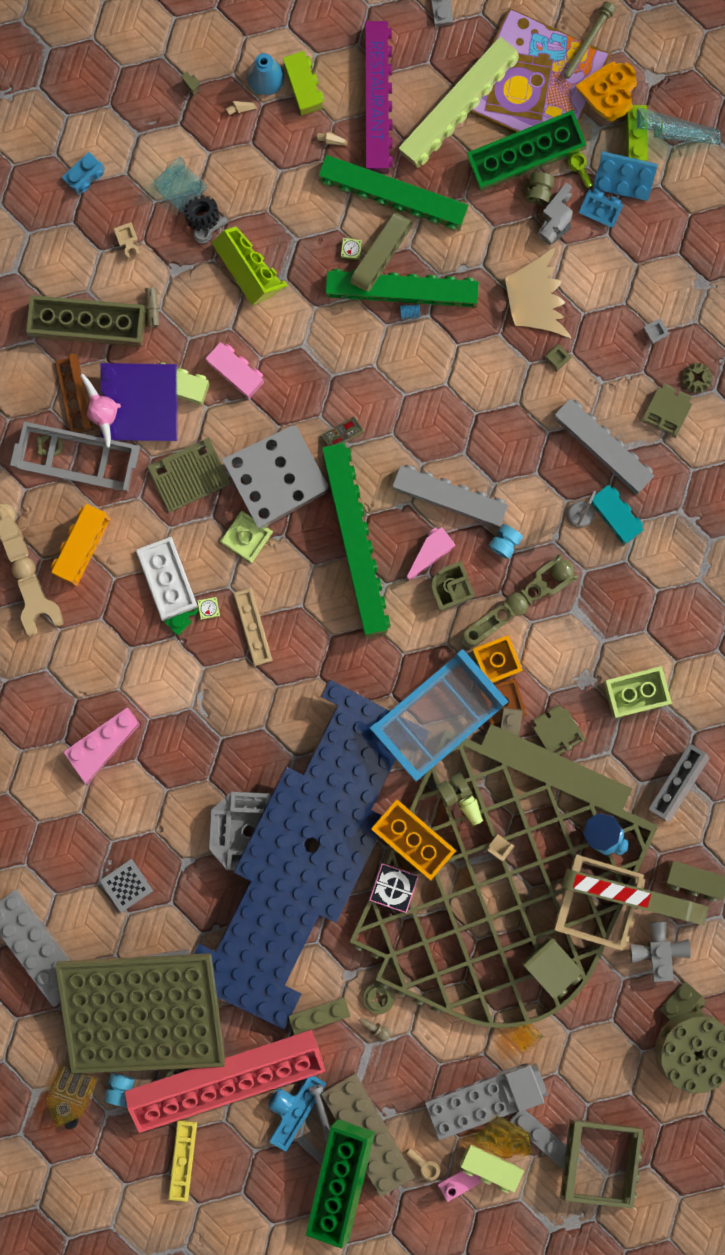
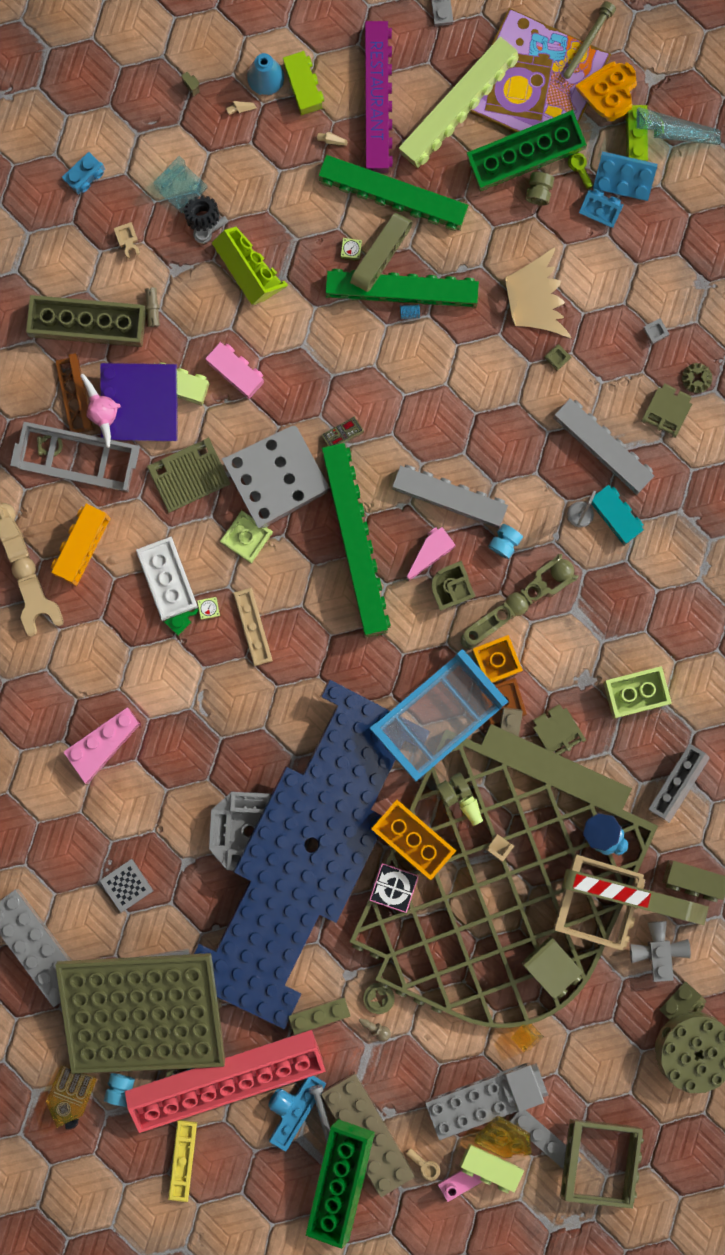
light grey plate [537,182,573,245] -> none

